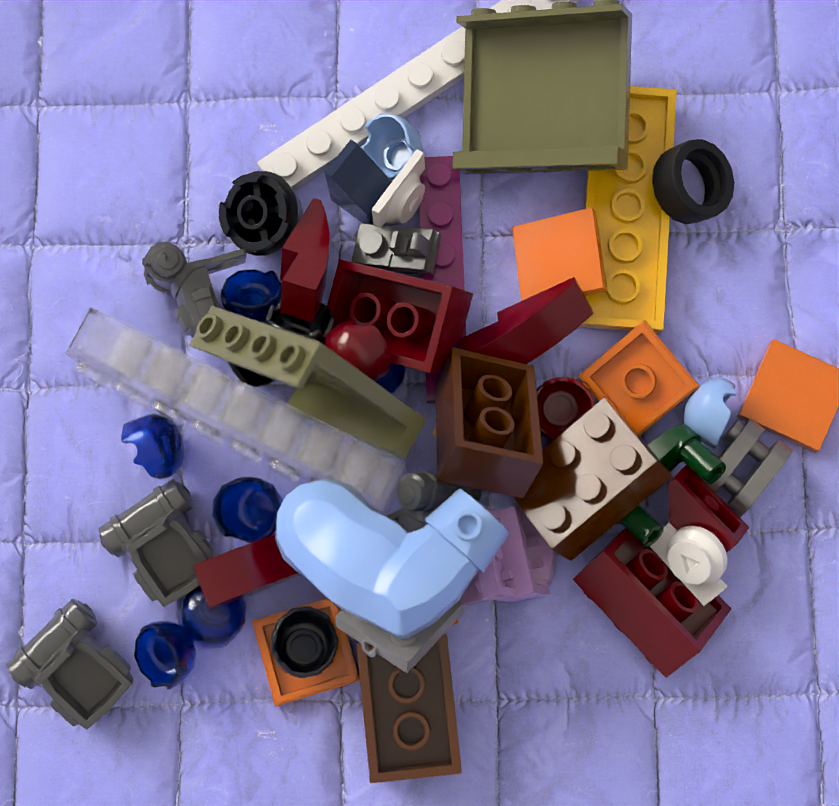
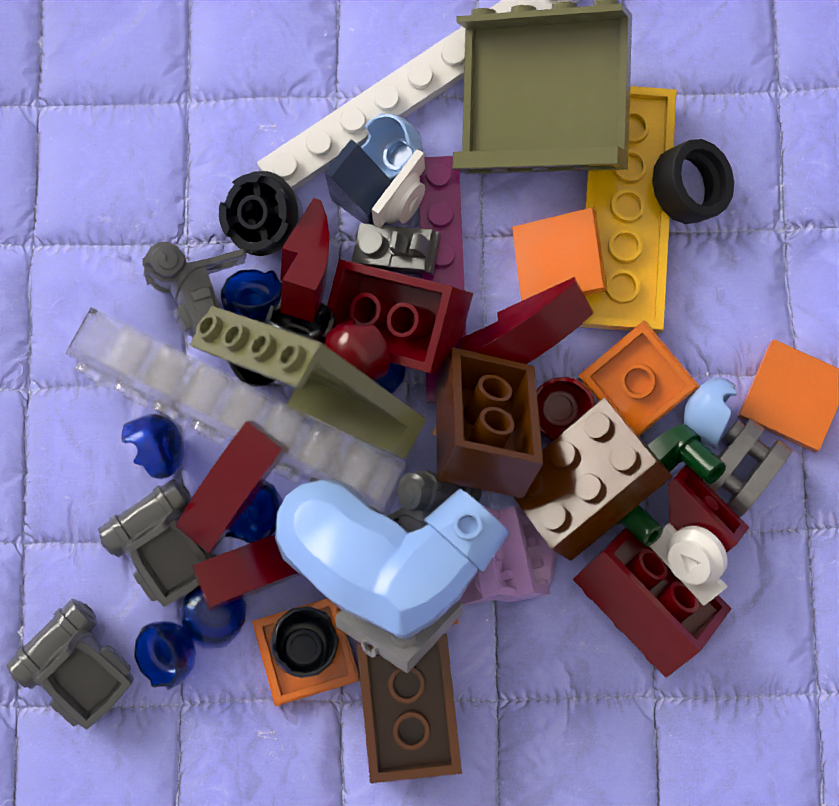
none -> dark red slope [175,421,289,554]

